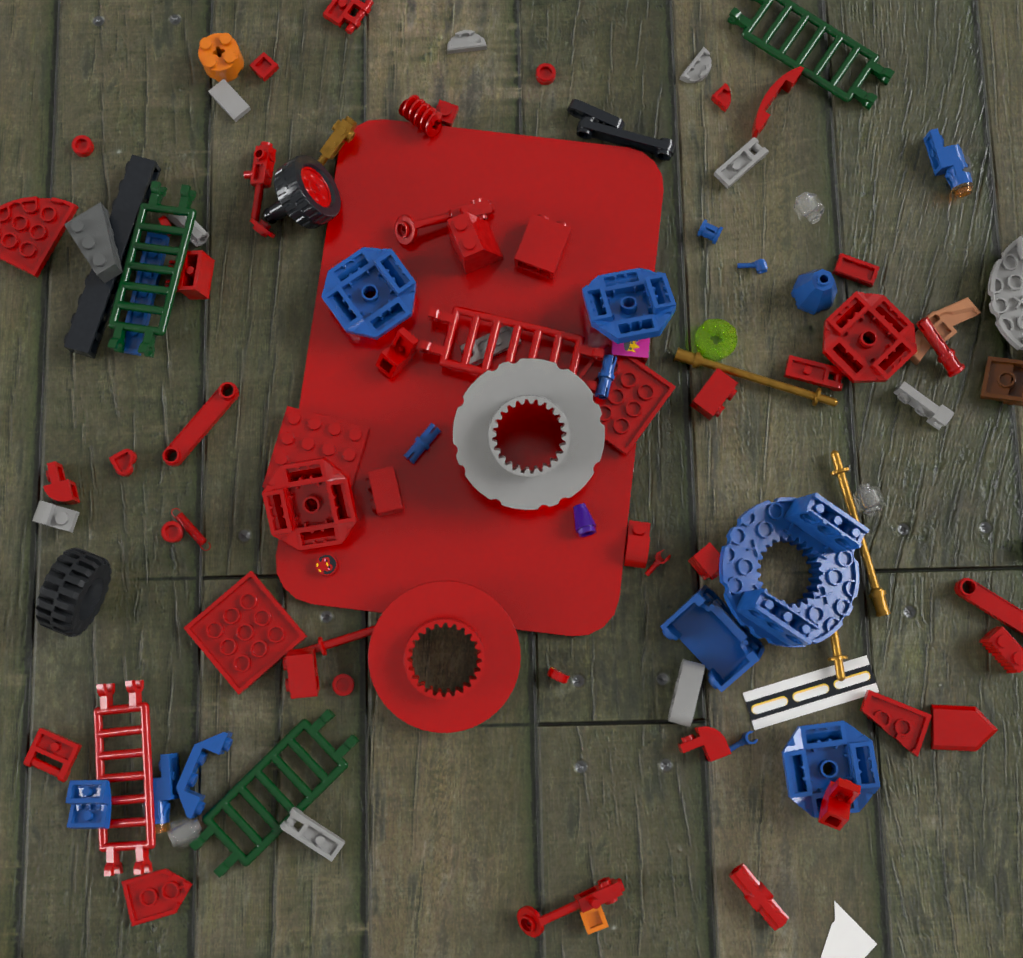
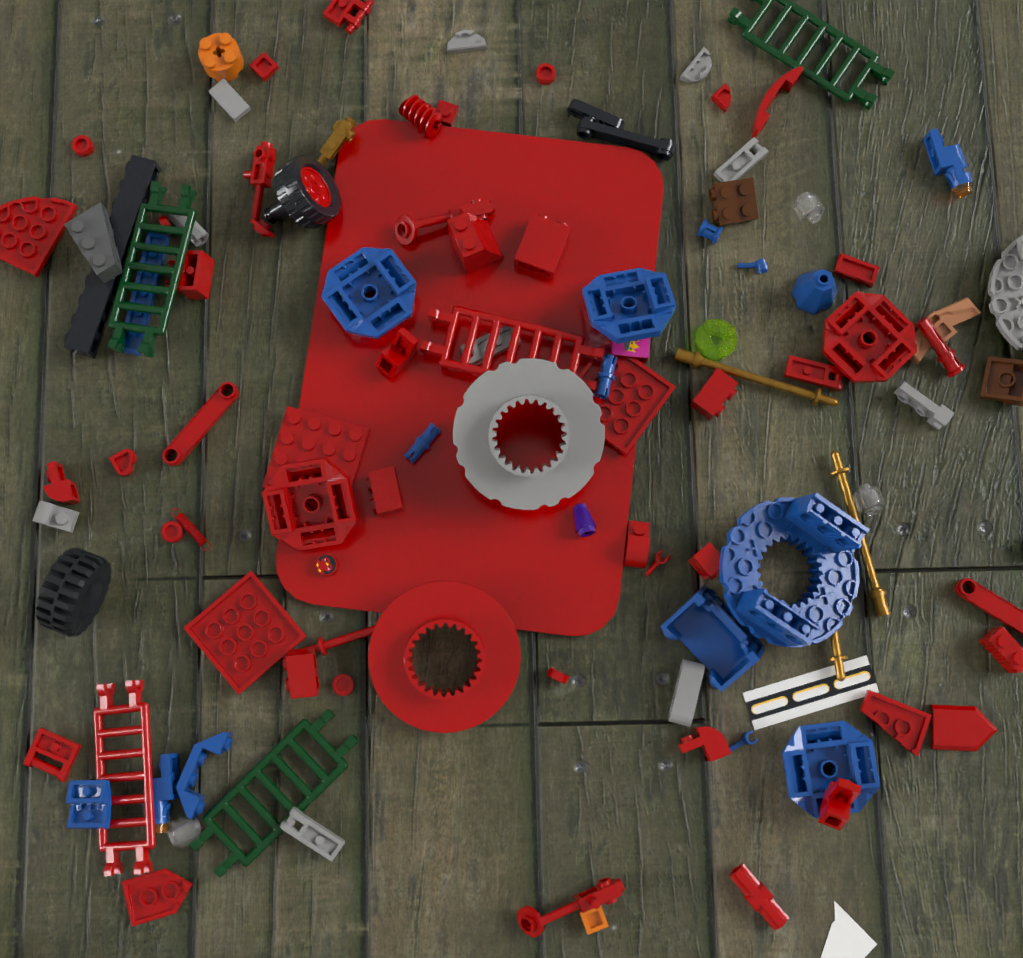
none -> reddish brown plate [709,177,758,226]

